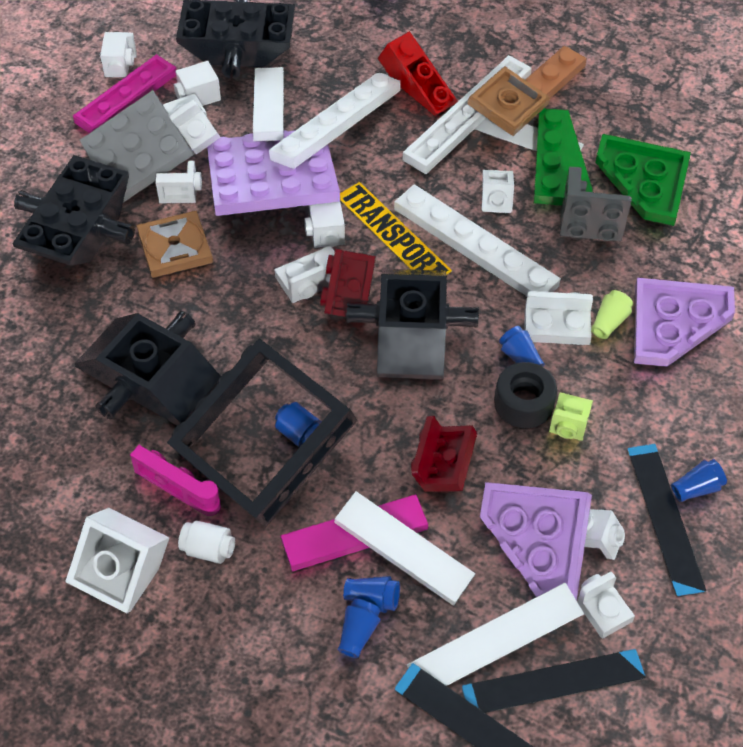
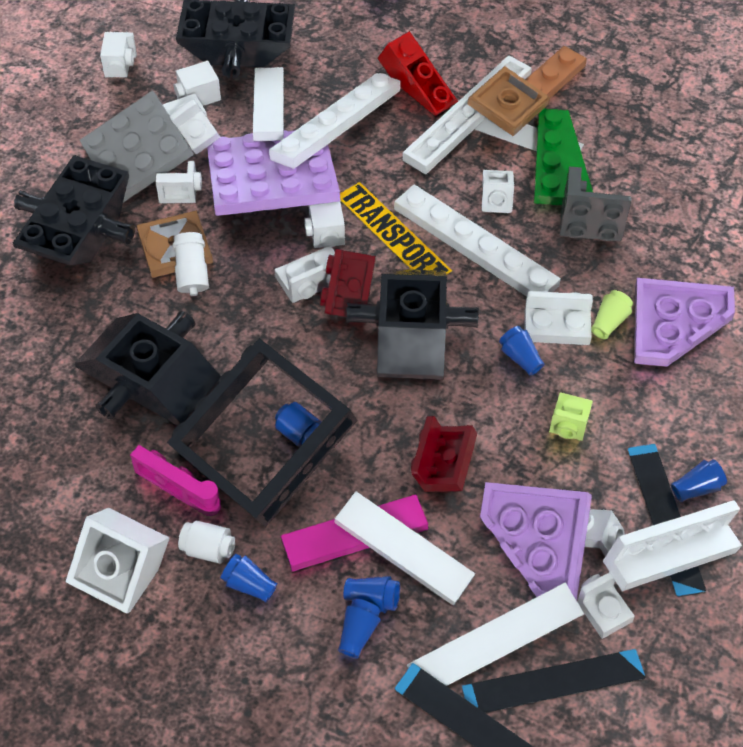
dark pink tile [73,54,177,133] -> none
black tyre [494,362,558,428] -> none
green plate [595,134,691,226] -> none
none -> white piece [173,232,209,296]
none -> blue cone [220,554,278,603]
none -> white fence [603,500,742,591]

